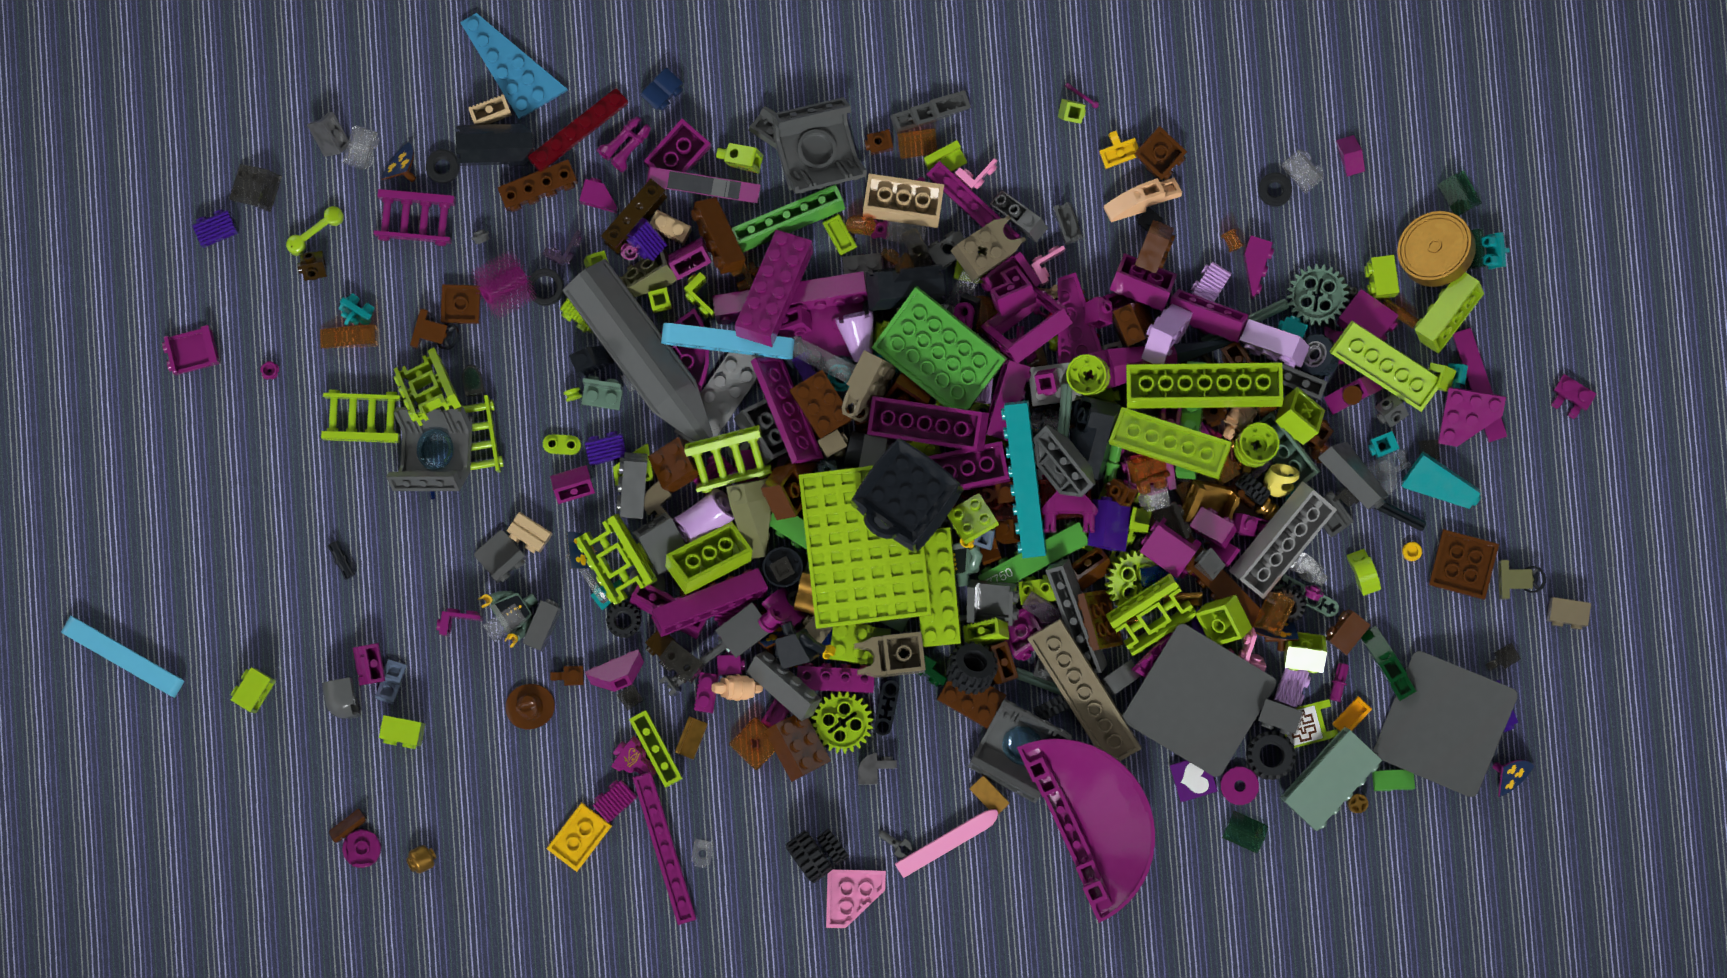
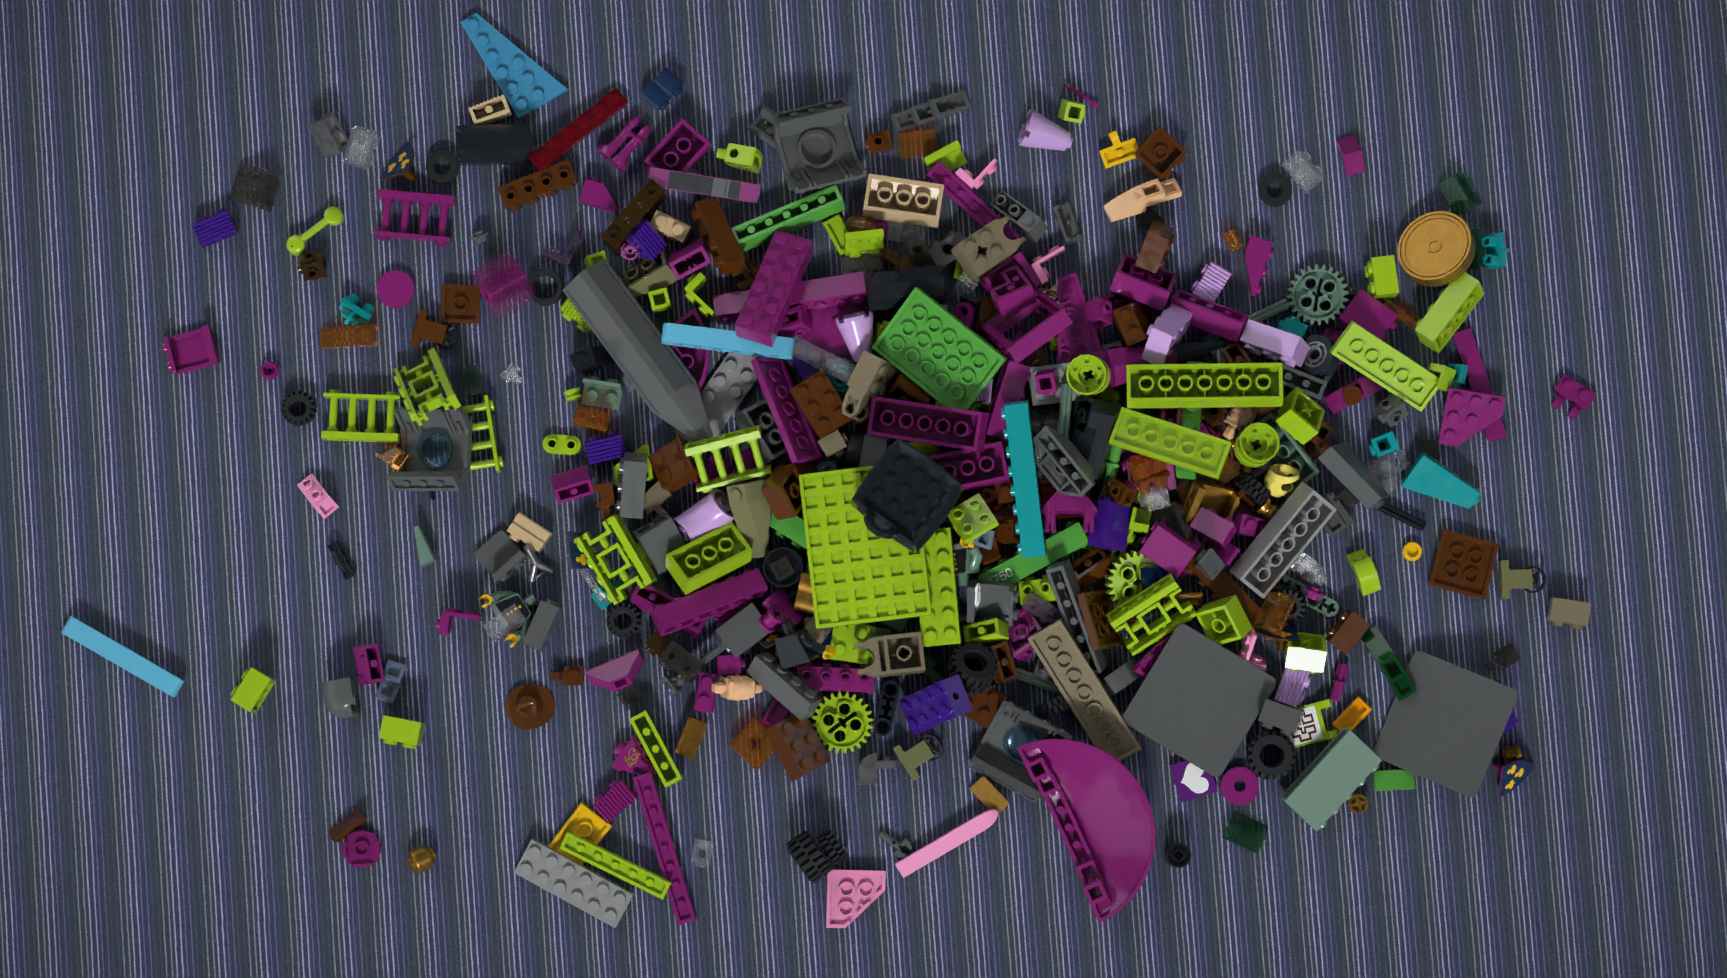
none -> black tyre [281,390,317,426]
none -> bright pink bracket [297,473,339,519]
none -> clear orange panel [374,443,408,471]
none -> magenta tile [377,270,415,308]
none -> sand green slope [414,525,436,567]
none -> clear tile [500,362,523,385]
none -> light grey plate [514,838,634,928]
none -> flat silver piece [524,545,554,582]
none -> lime tile [559,830,672,900]
none -> clear orange hips [573,405,613,434]
none -> reddish brown hips [593,482,617,519]
none -> lime plate [843,229,884,258]
none -> olive piece [893,734,944,781]
none -> dark purple brick [899,674,973,736]
none -> lavender cone [1018,109,1073,151]
none -> black wheel [1164,843,1191,868]
none -> pearl gold wheel [1502,743,1522,764]

